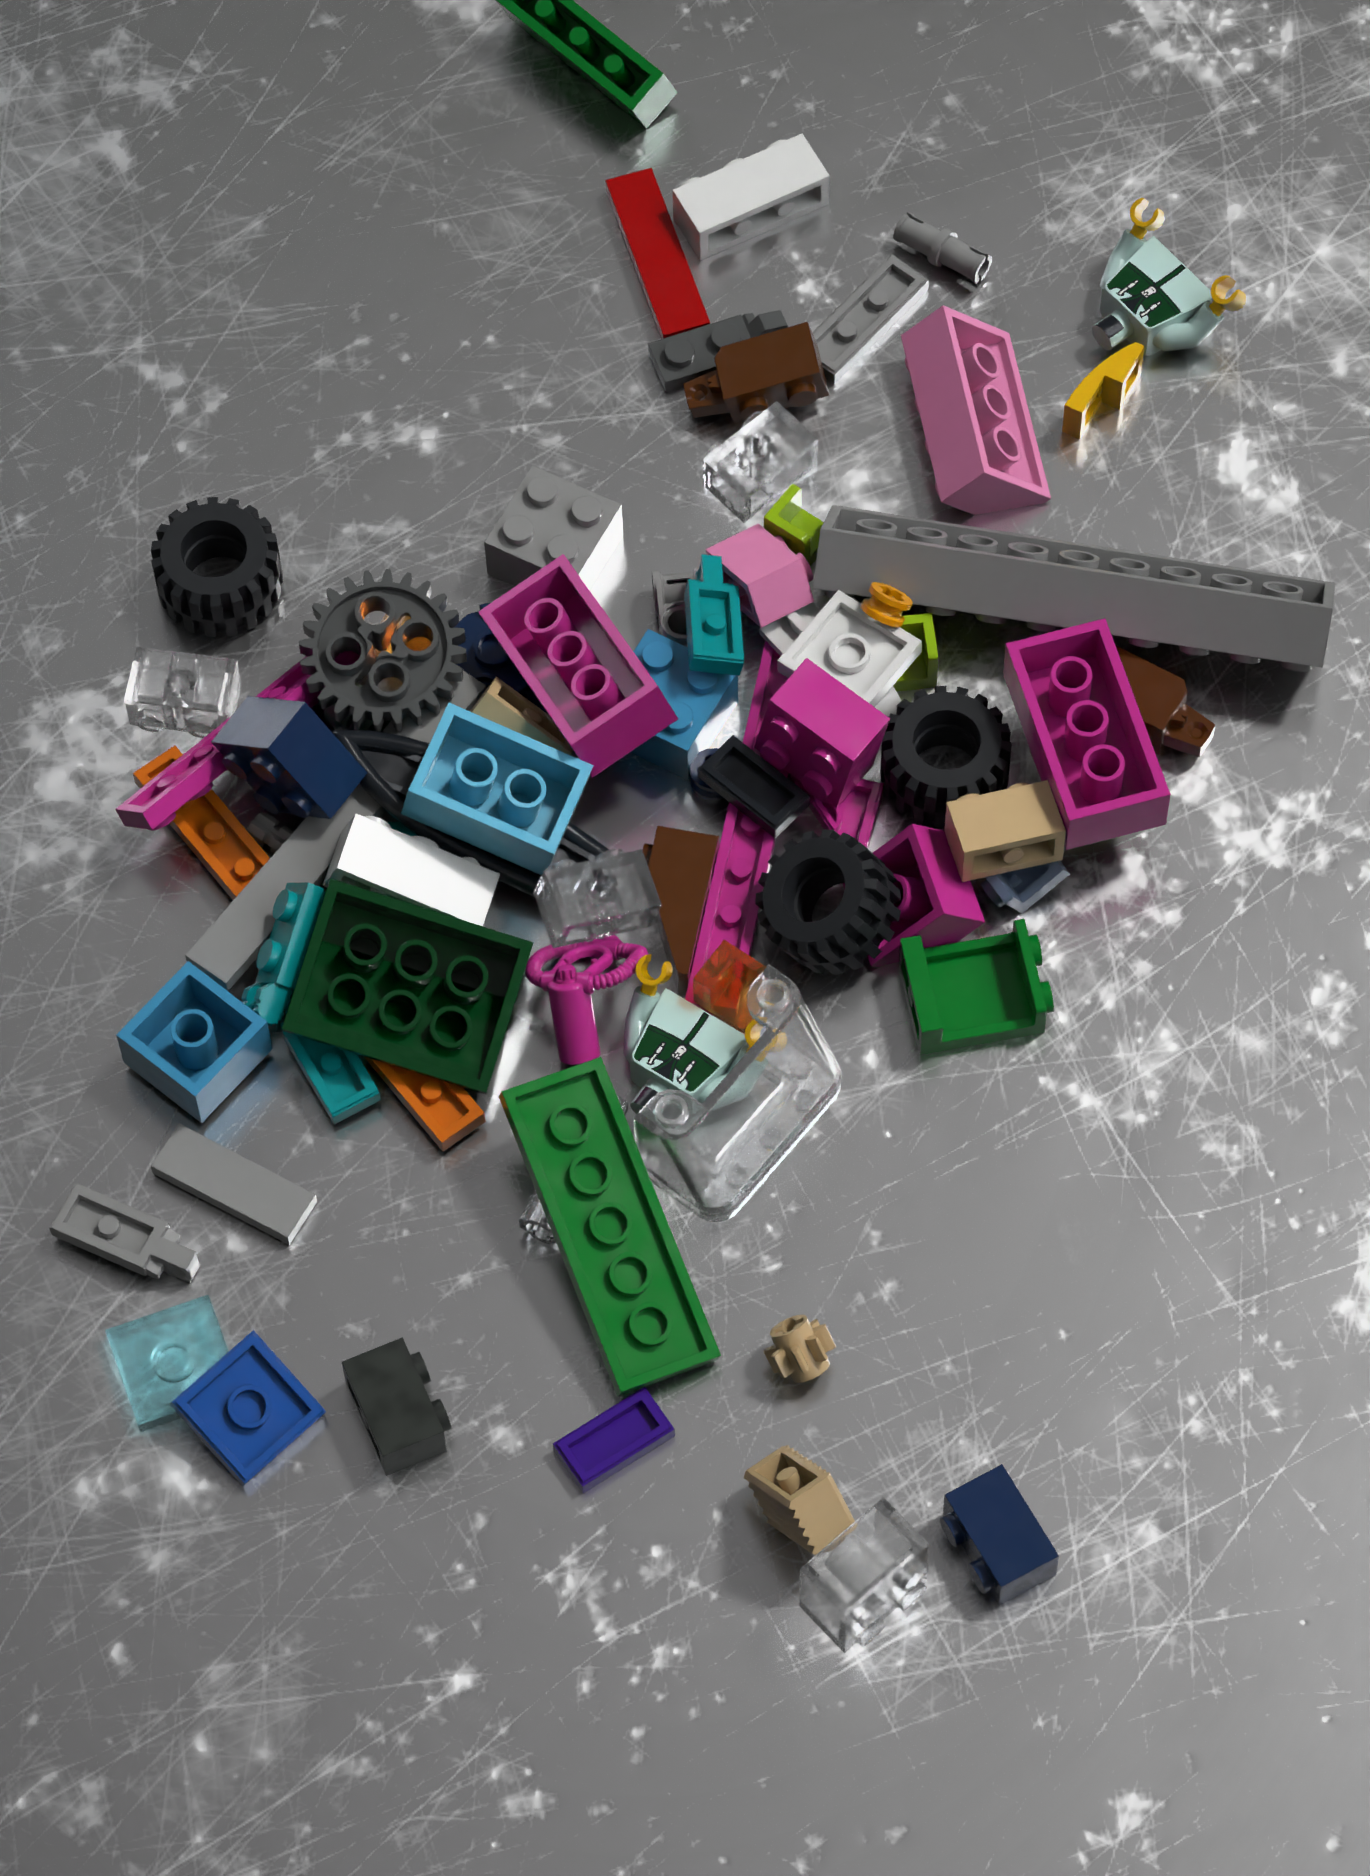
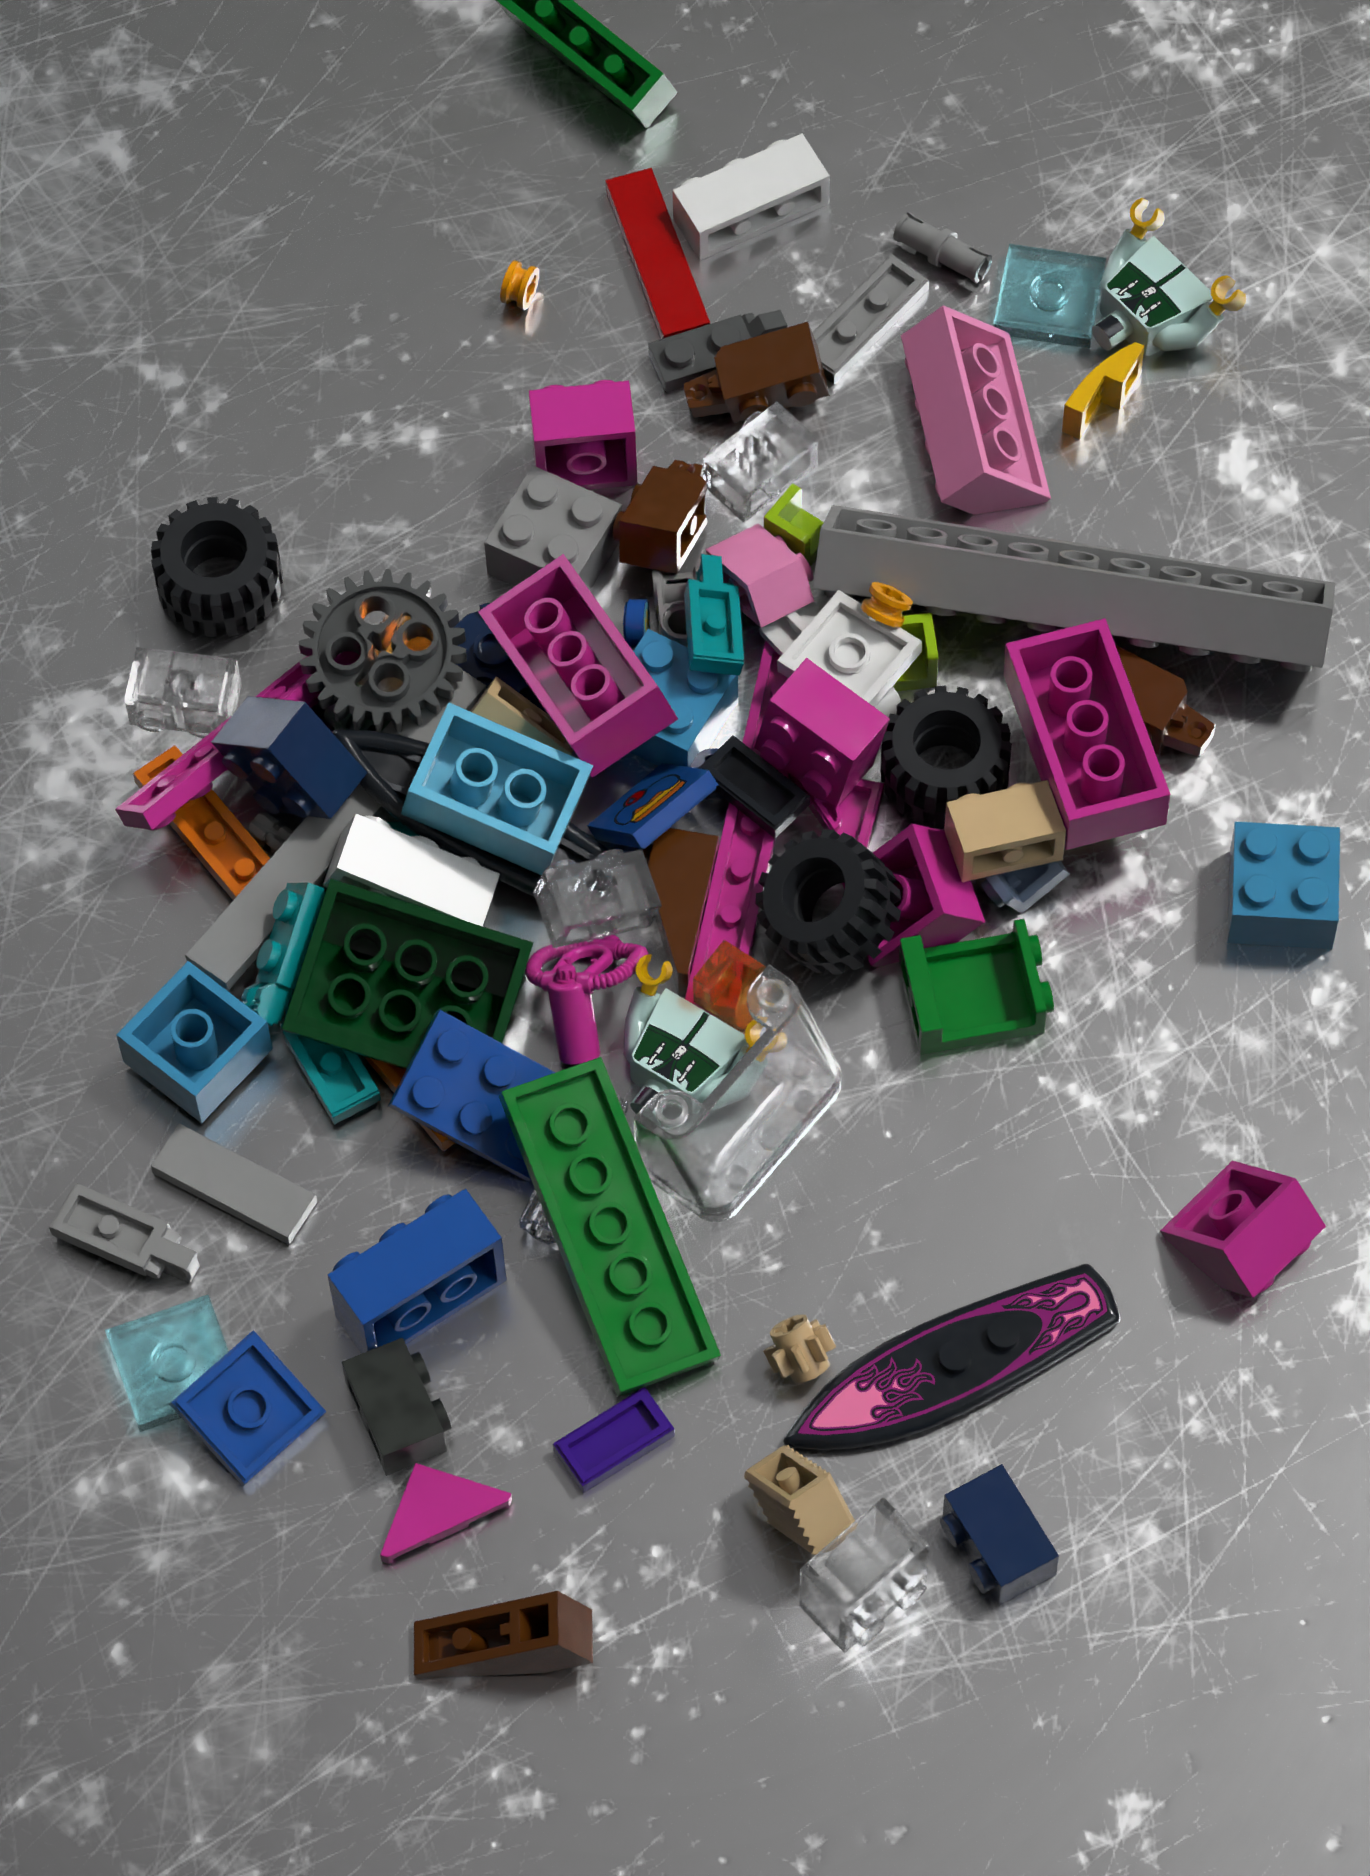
none -> blue brick [327,1188,507,1353]
none -> dark pink tile [380,1463,512,1564]
none -> blue plate [388,1010,556,1182]
none -> reddish brown slope [414,1591,593,1678]
none -> light orange bush [500,260,539,310]
none -> dark pink brick [529,380,638,490]
none -> blue tile [587,763,718,849]
none -> reddish brown hinge [613,460,707,574]
none -> blue tile [623,599,650,650]
none -> black piece [783,1264,1120,1450]
none -> clear light blue tile [993,244,1106,349]
none -> dark pink slope [1160,1160,1326,1298]
none -> dark azure brick [1227,822,1340,949]

